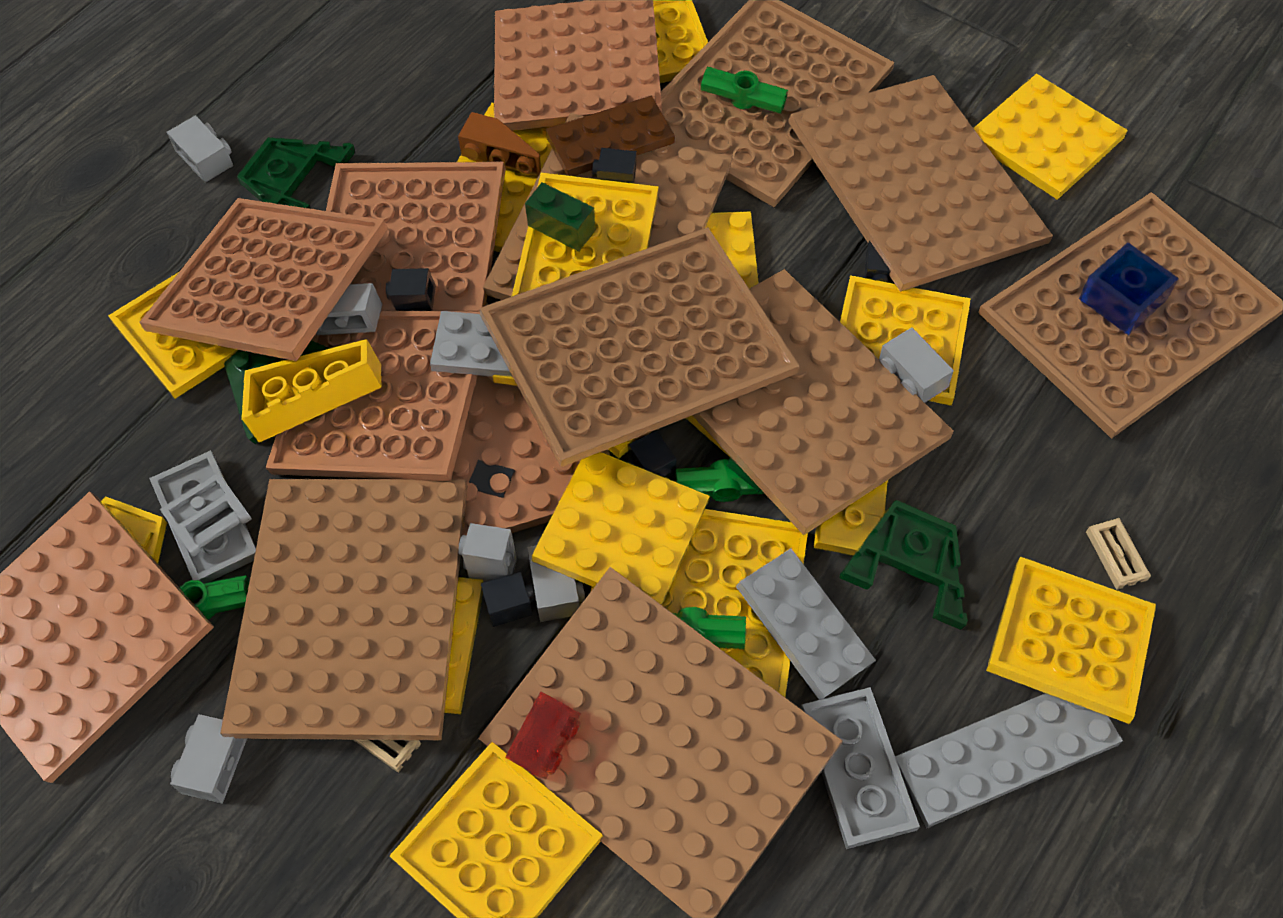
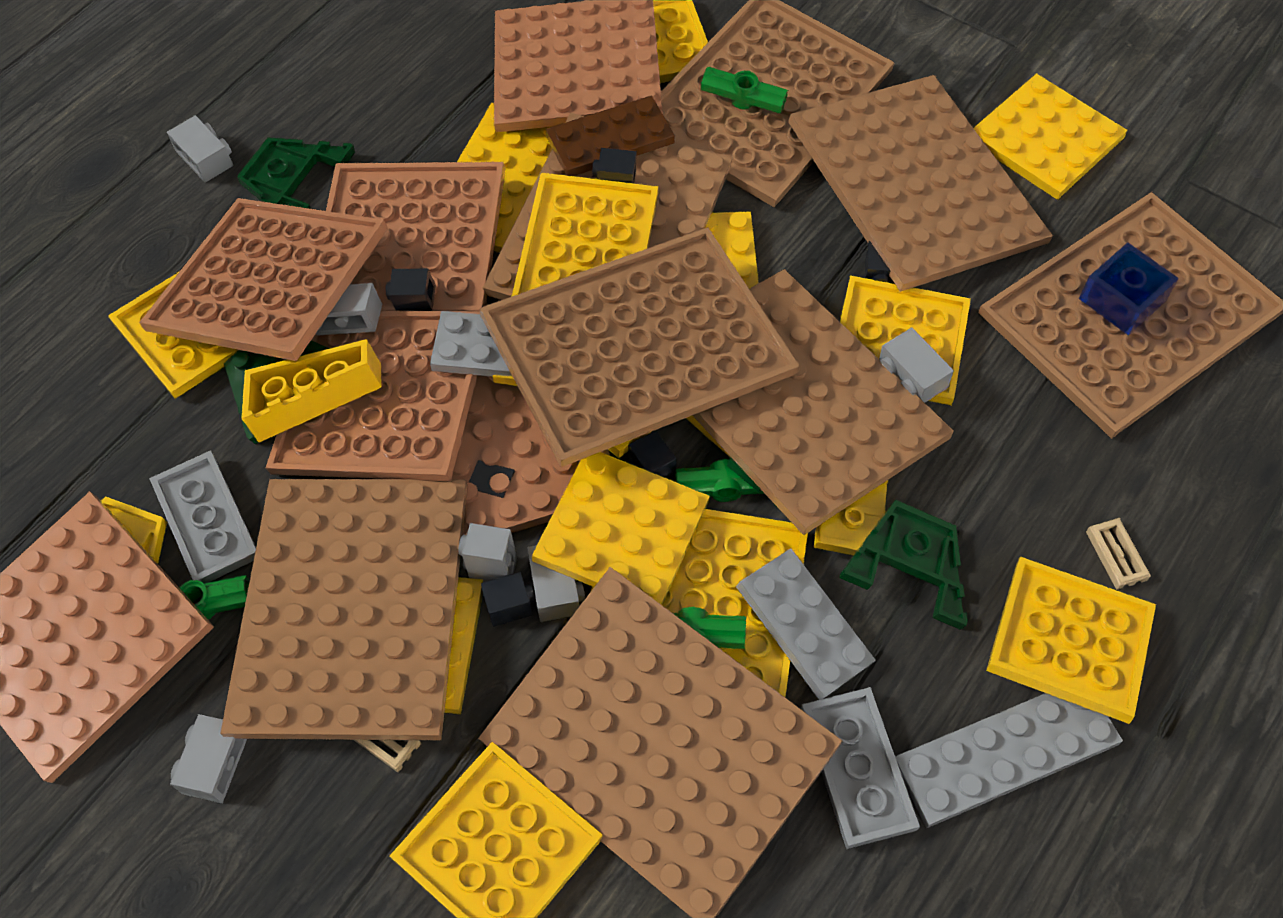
light grey plate [160,472,251,557] -> none
dark orange slope [458,112,541,176] -> none
clear red bracket [505,692,581,780] -> none
dark green brick [525,182,596,251] -> none

